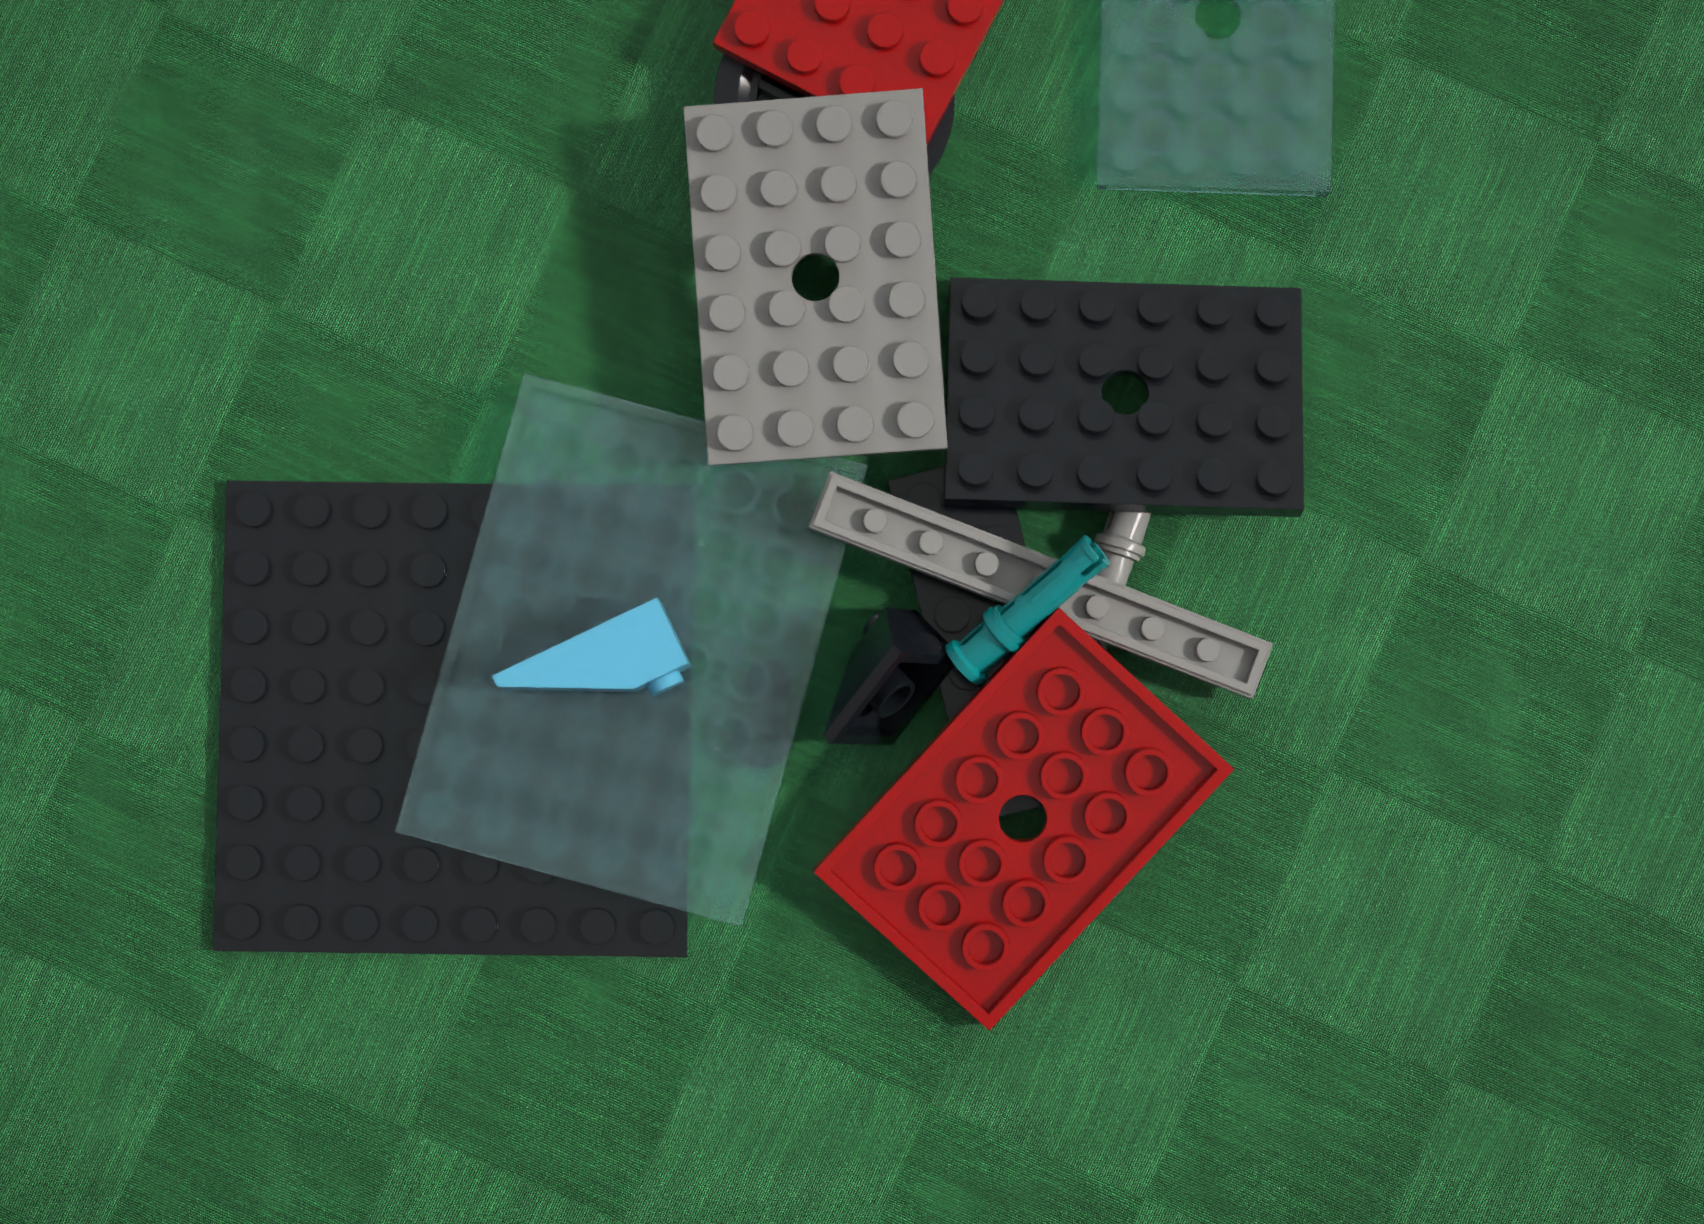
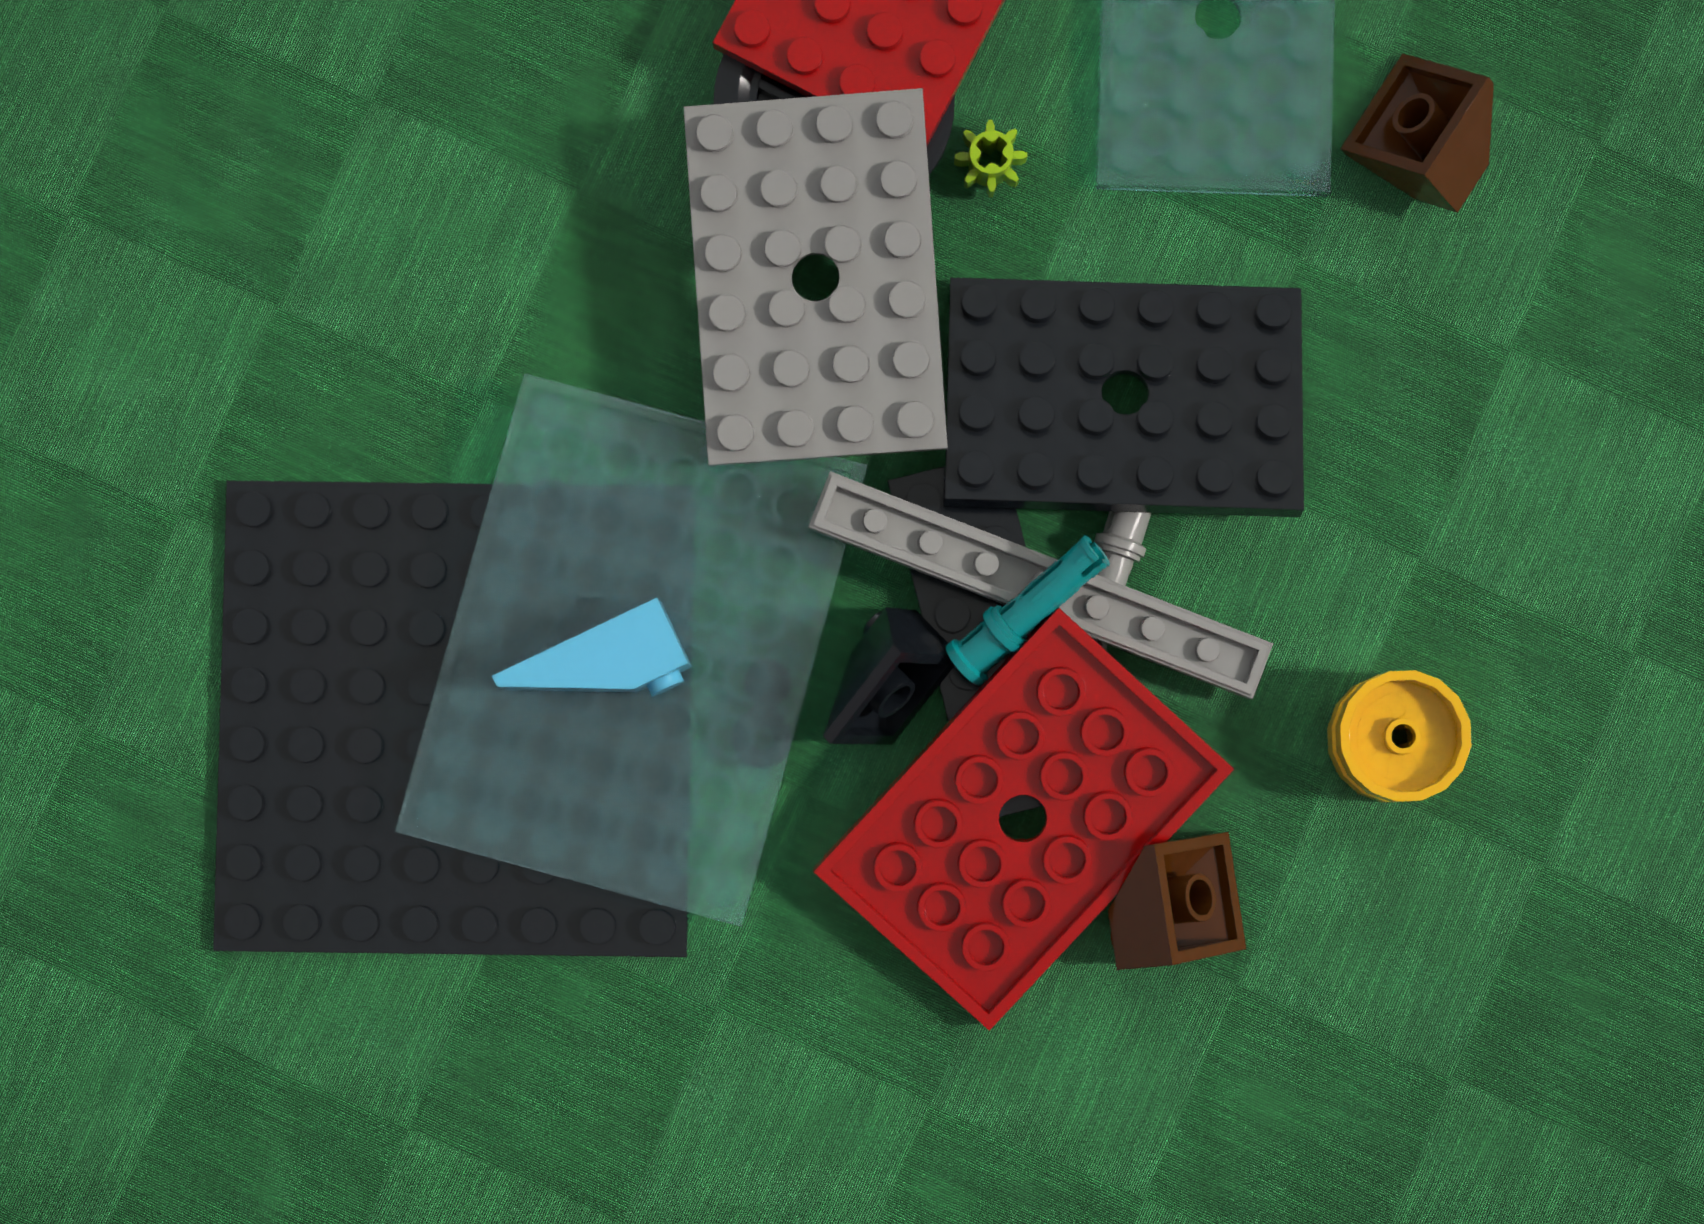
none -> lime gear [954,120,1028,197]
none -> reddish brown slope [1108,832,1246,970]
none -> yellow wheel [1327,670,1472,802]
none -> reddish brown slope [1340,53,1494,213]

